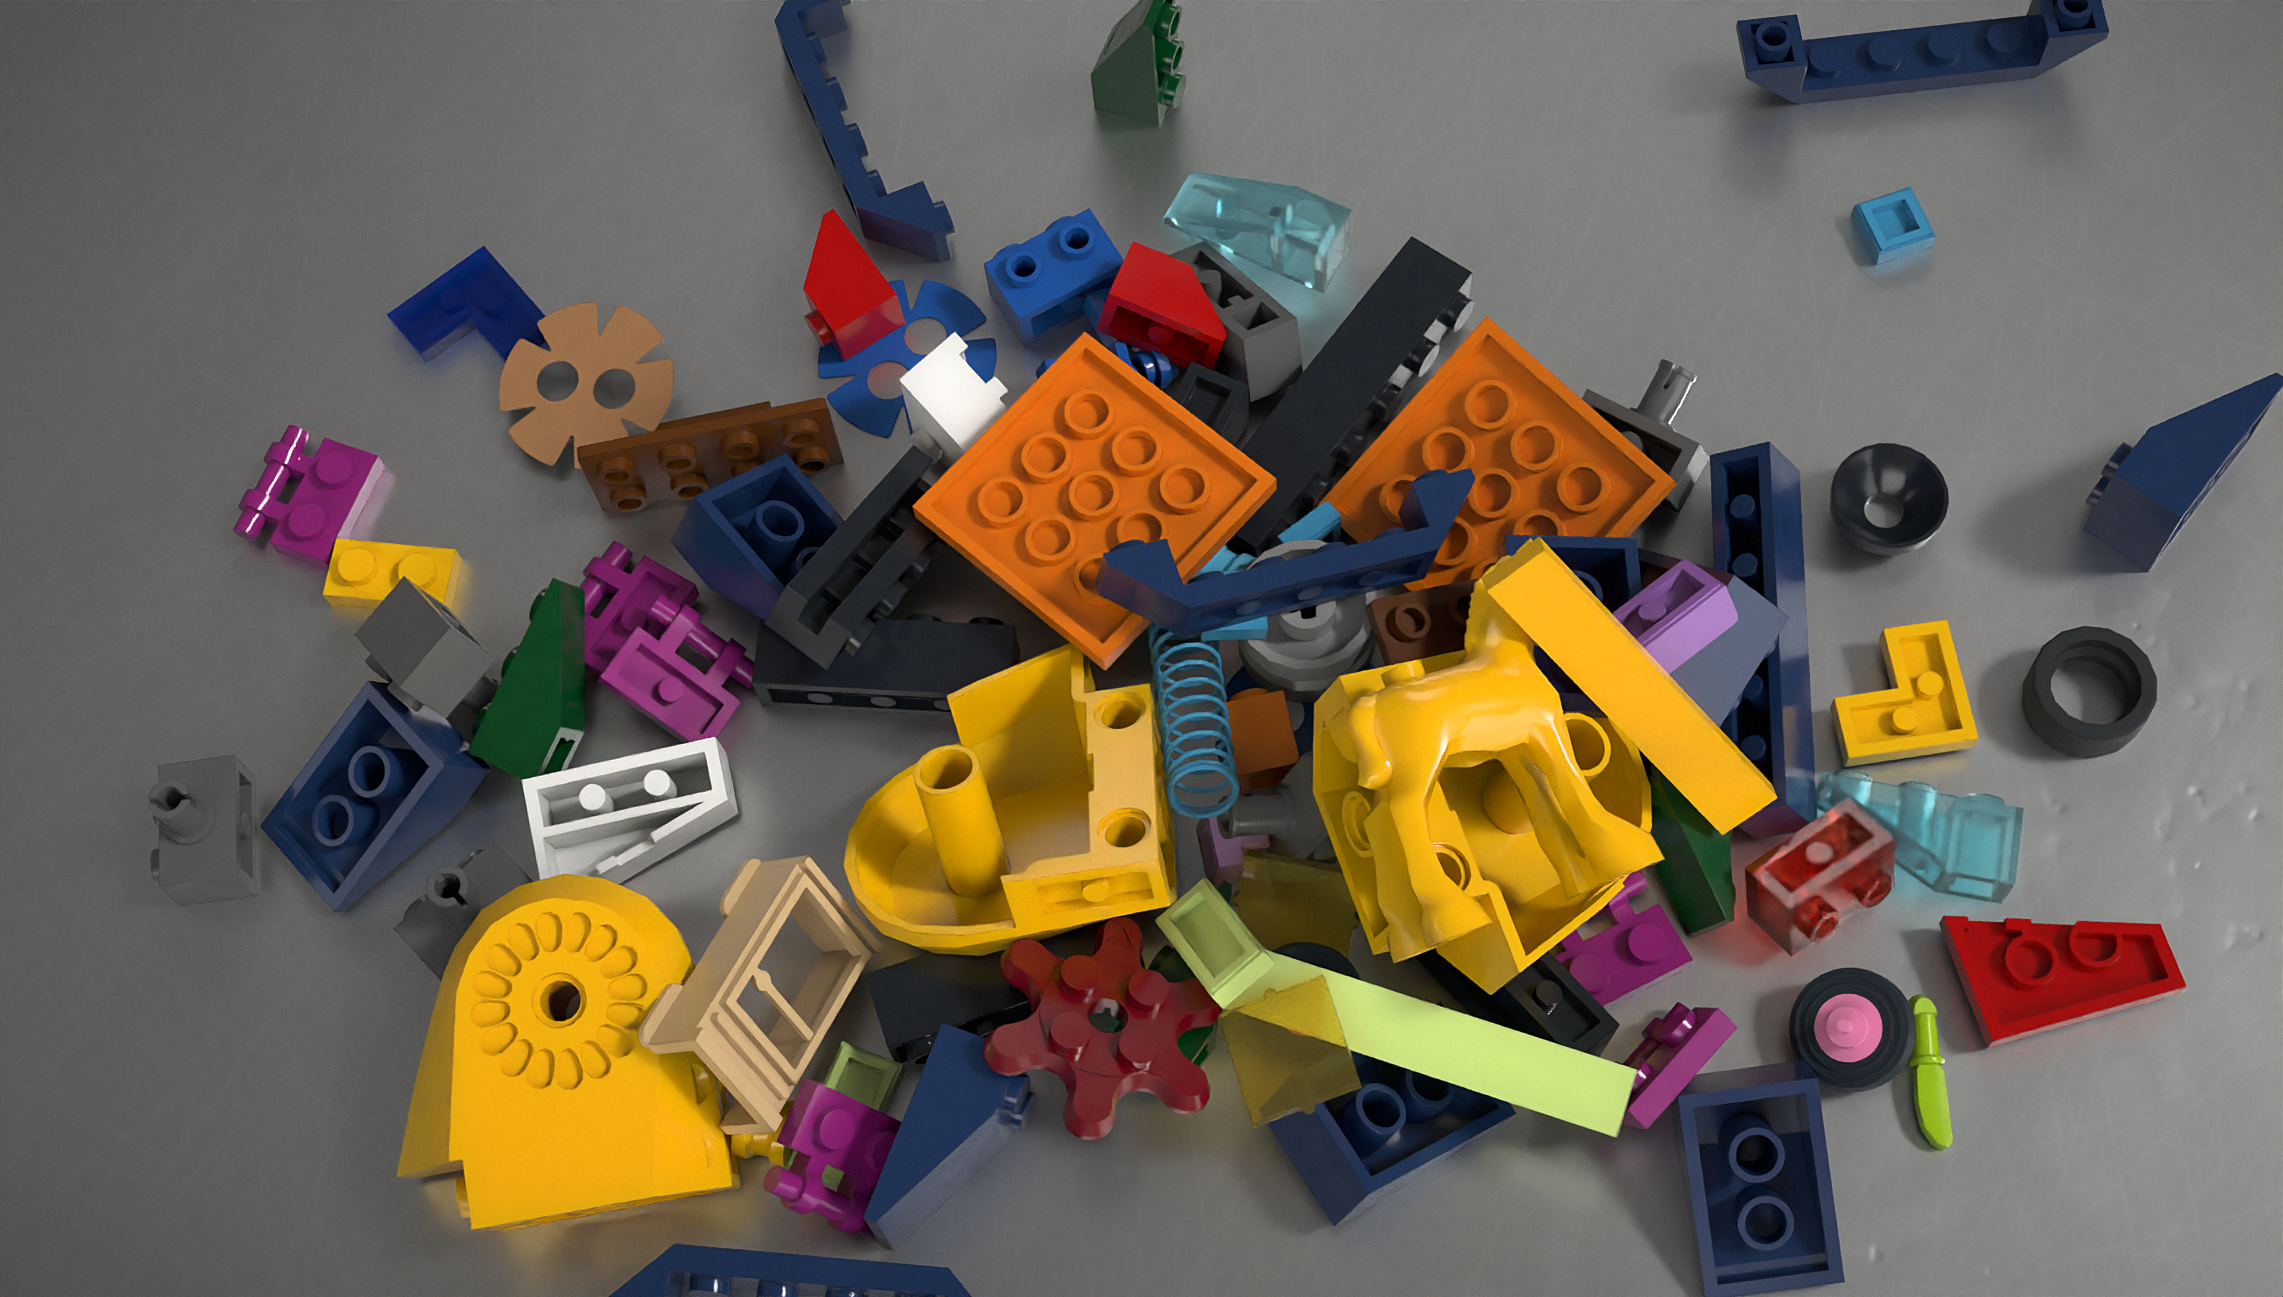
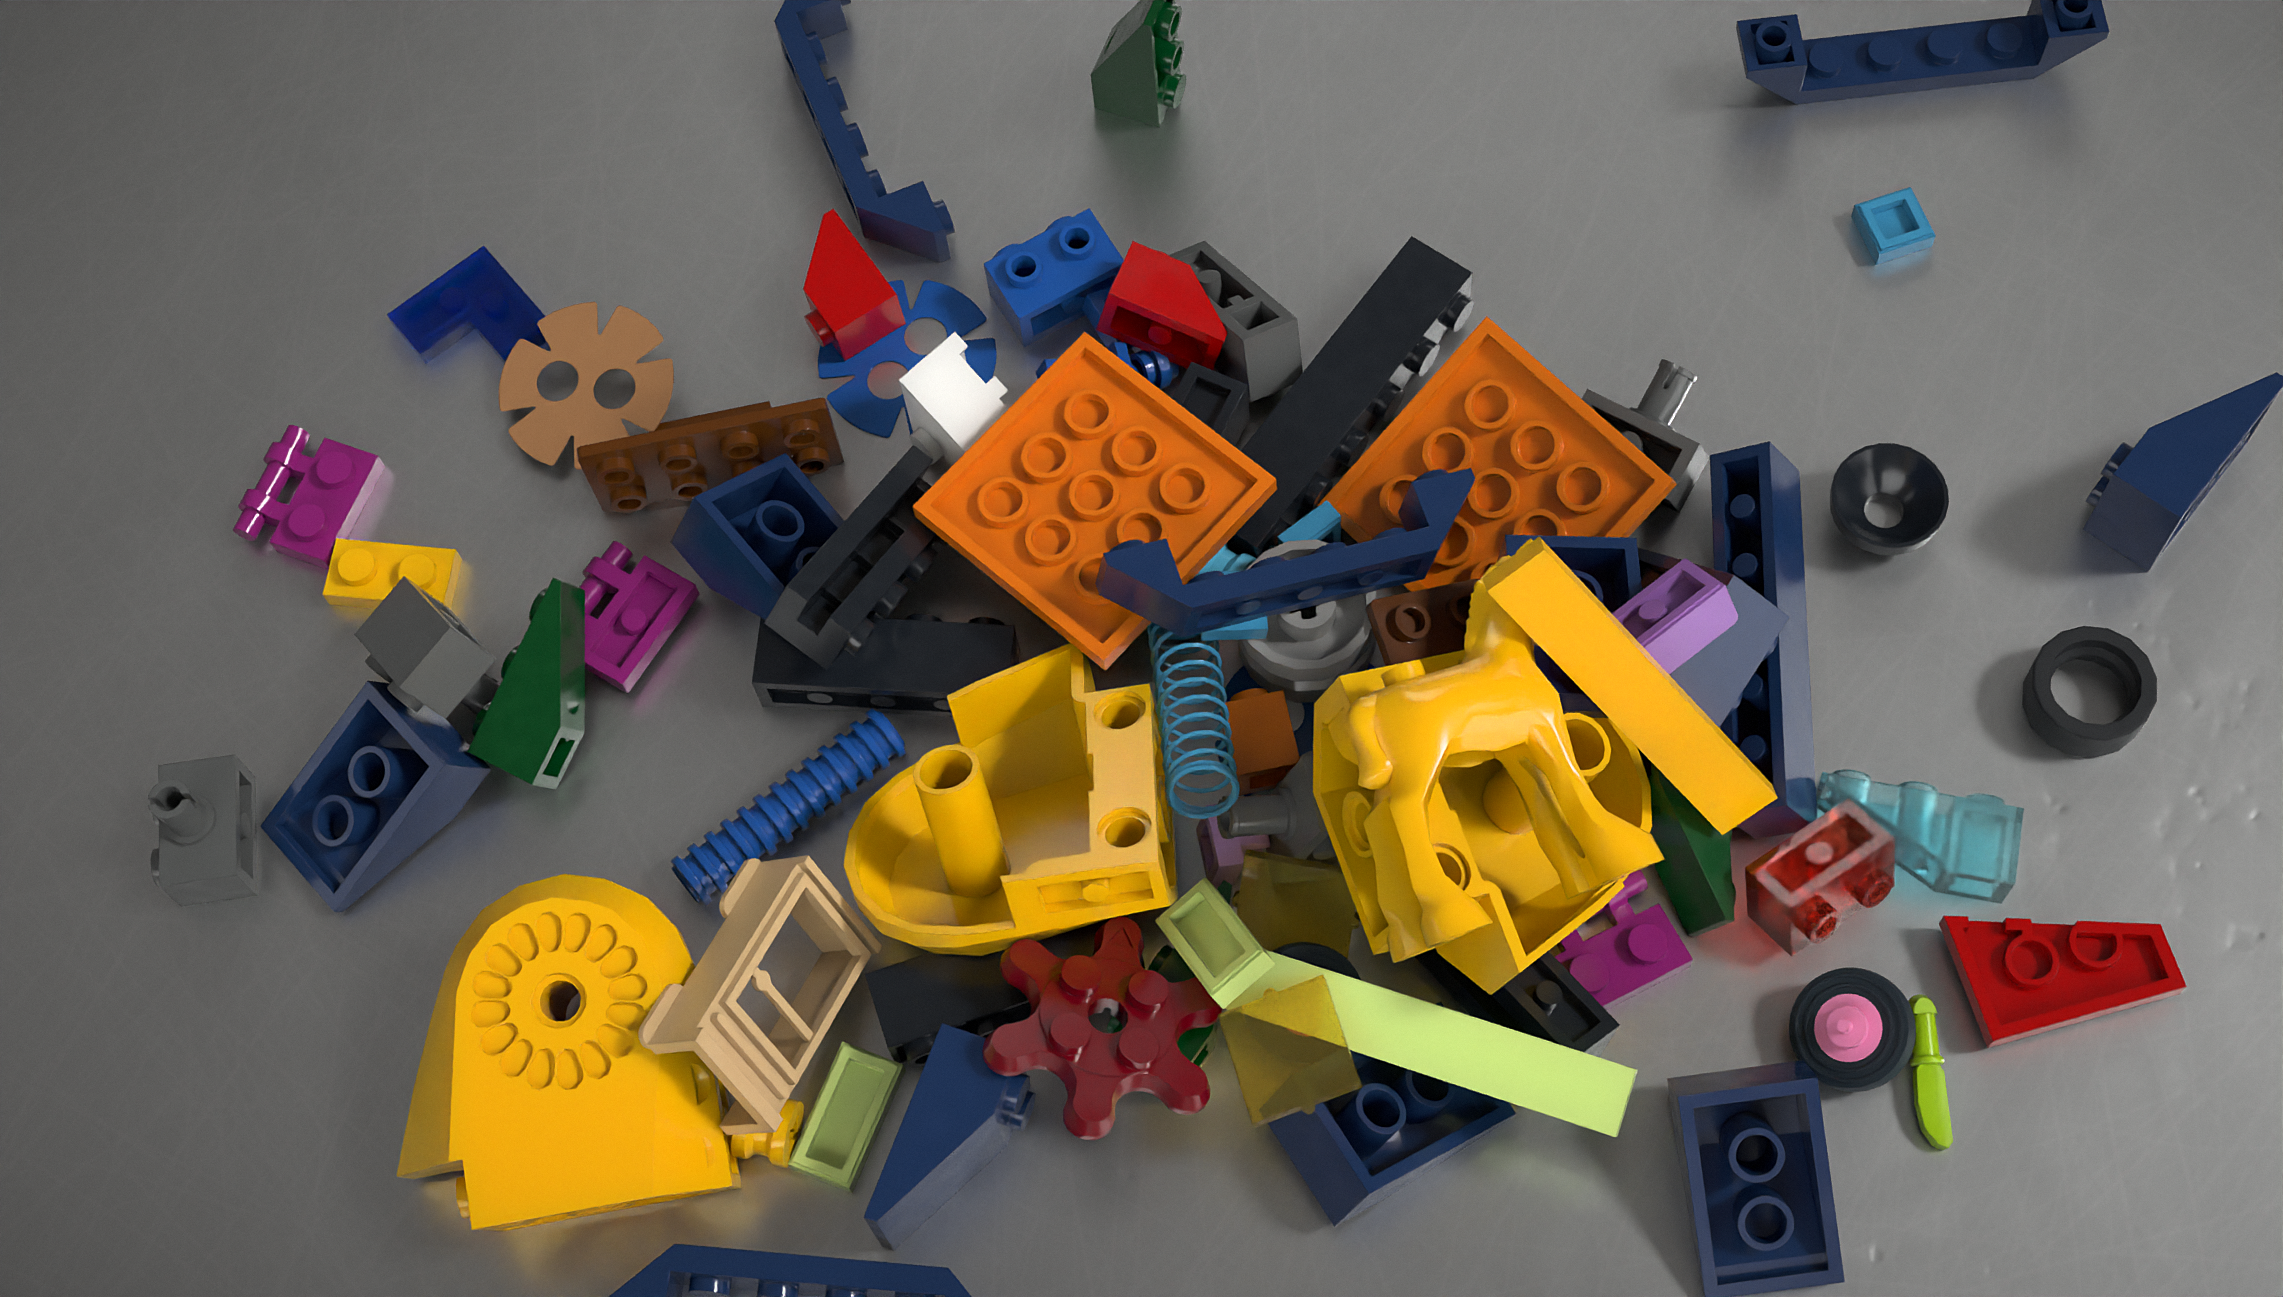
dark grey brick [393,840,533,981] -> none
white wedge [522,737,739,884] -> none
magenta plate [597,594,754,743] -> none
magenta plate [763,1078,902,1238] -> none
clear light blue slope [1164,172,1352,294] -> none
magenta plate [1615,1002,1738,1129] -> none
yellow plate [1830,619,1979,767] -> none
none -> blue piece [671,708,906,906]

